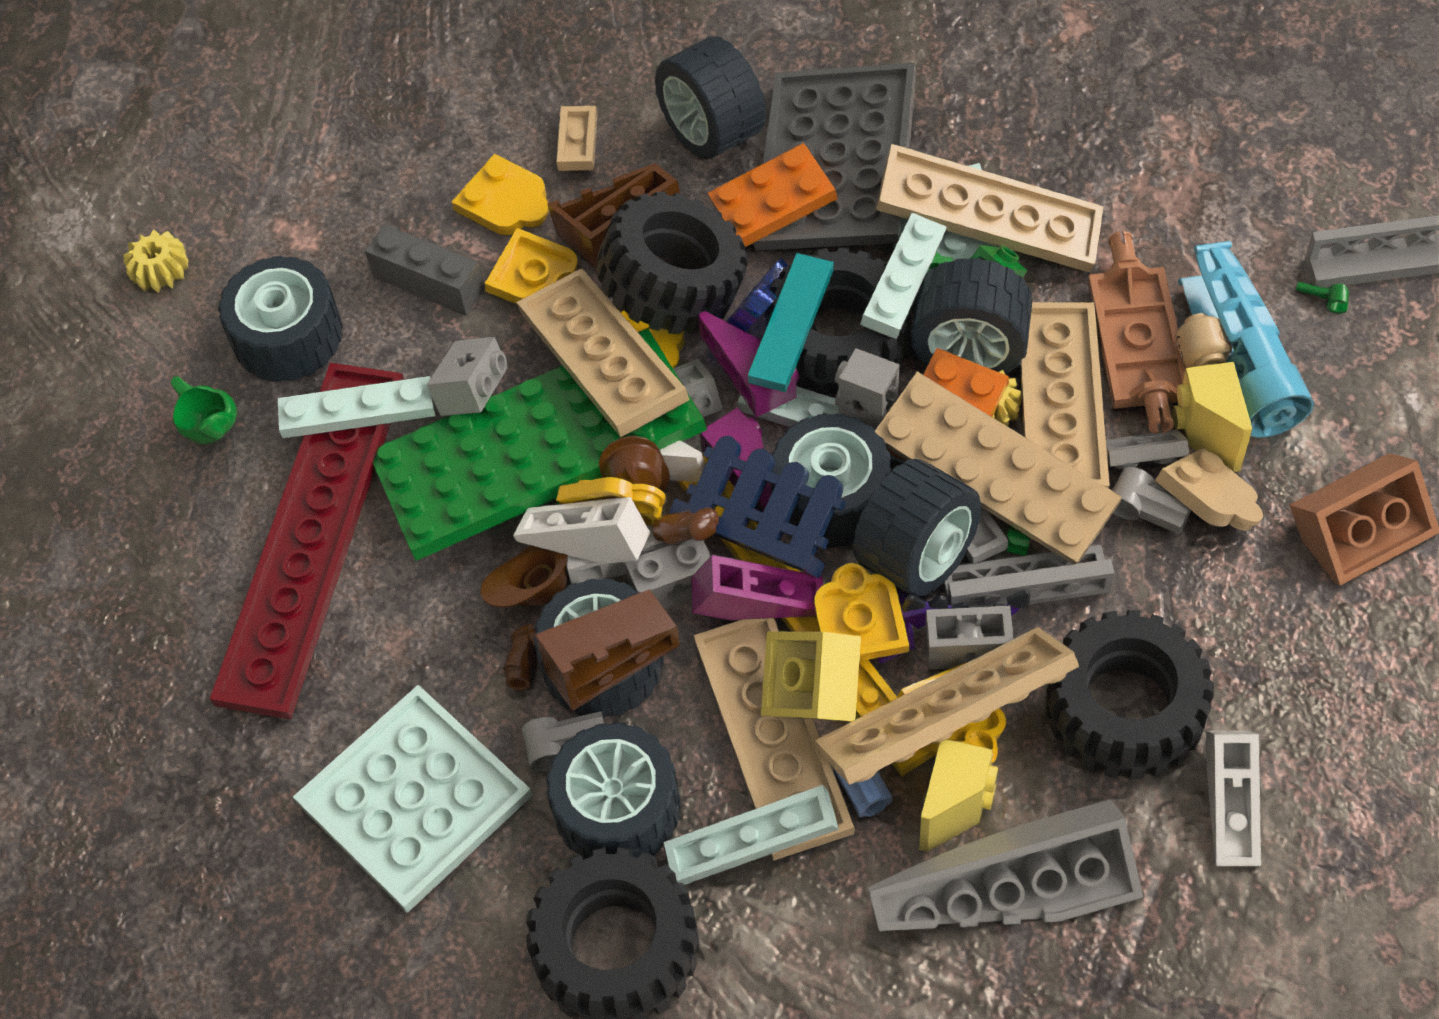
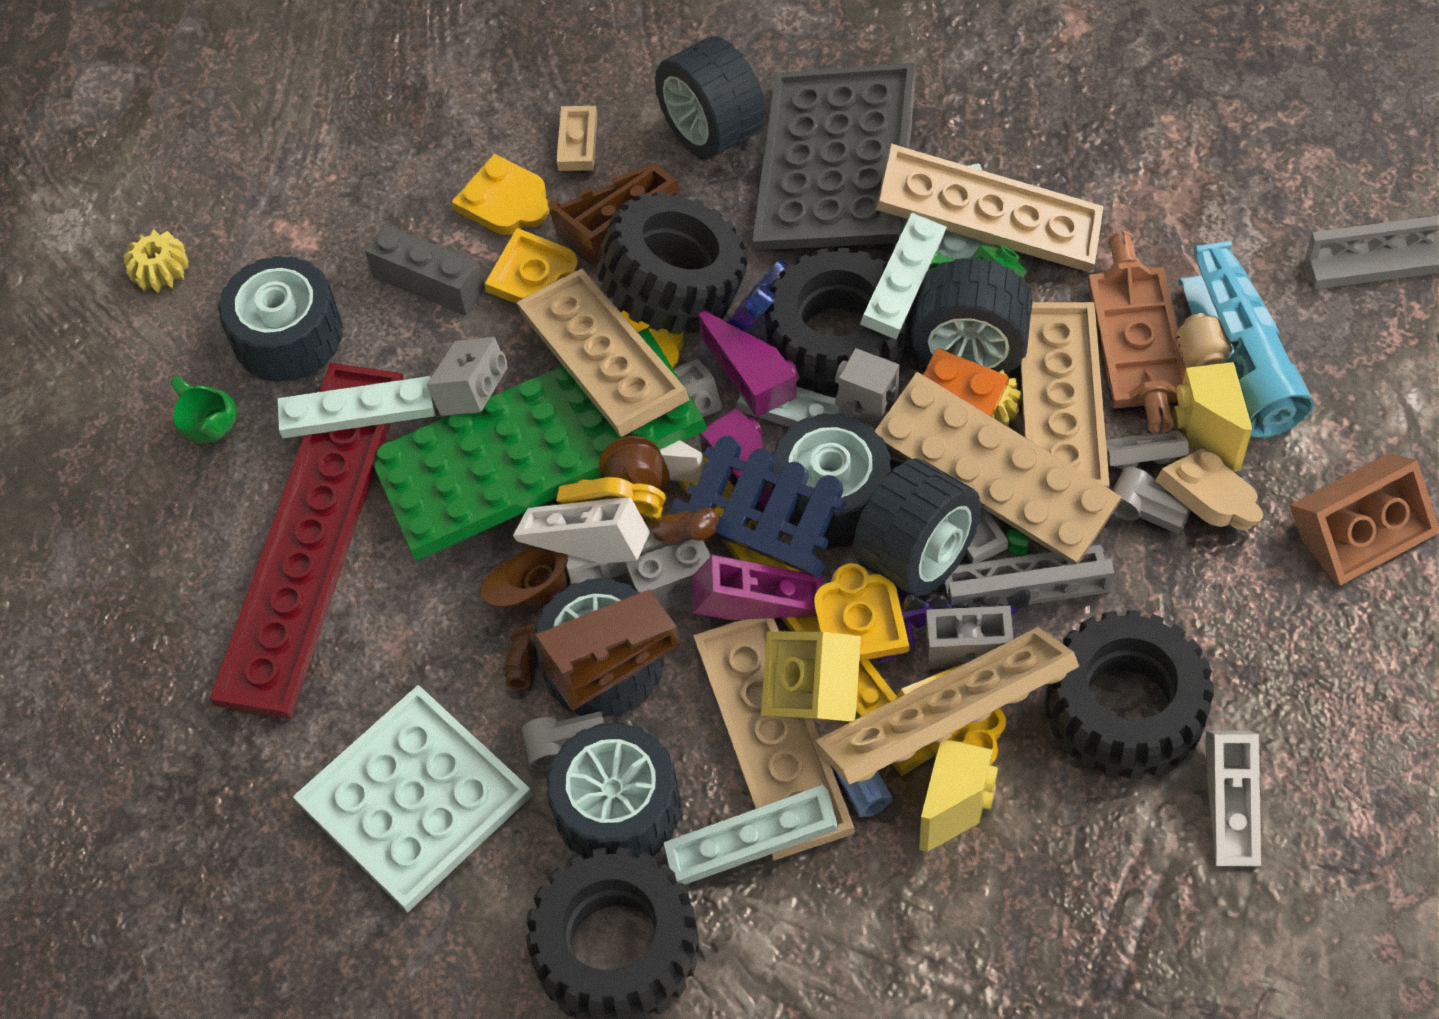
orange plate [707,143,838,247] -> none
teal tile [748,253,834,393] -> none
light grey wedge [868,799,1143,931] -> none
green hand [1296,282,1349,314] -> none

